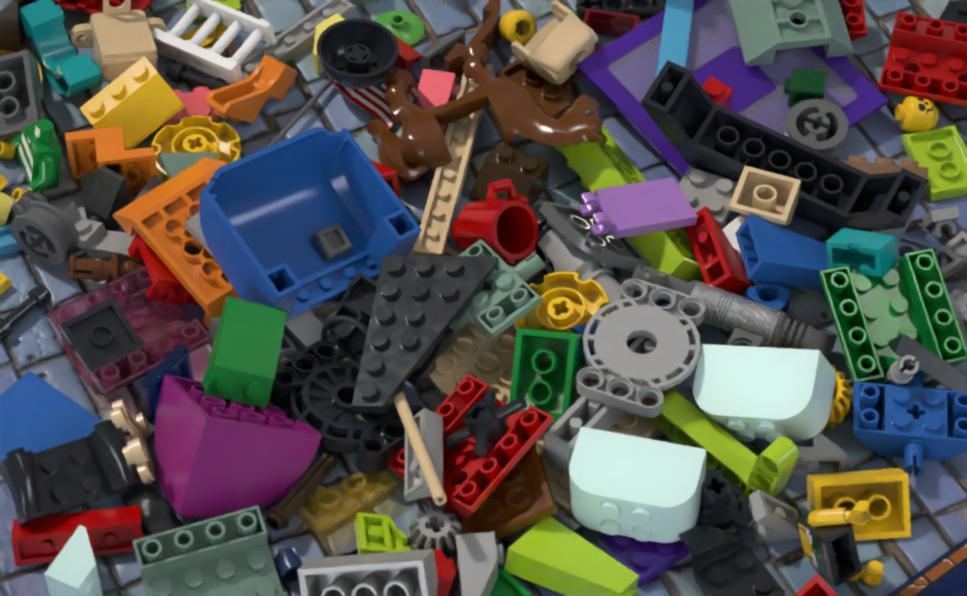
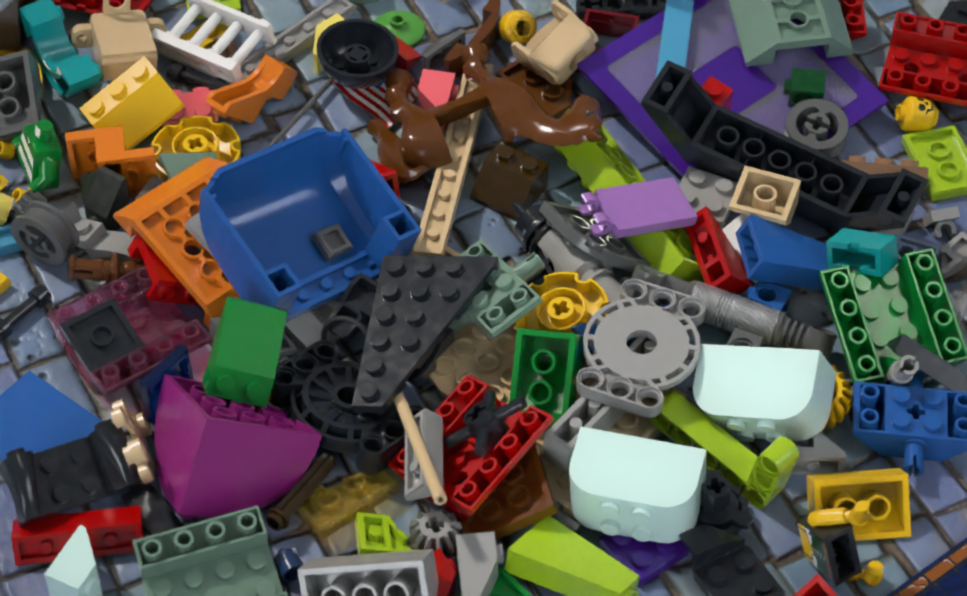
red container [452,179,539,265] -> none
light grey slope [749,489,801,544] -> none

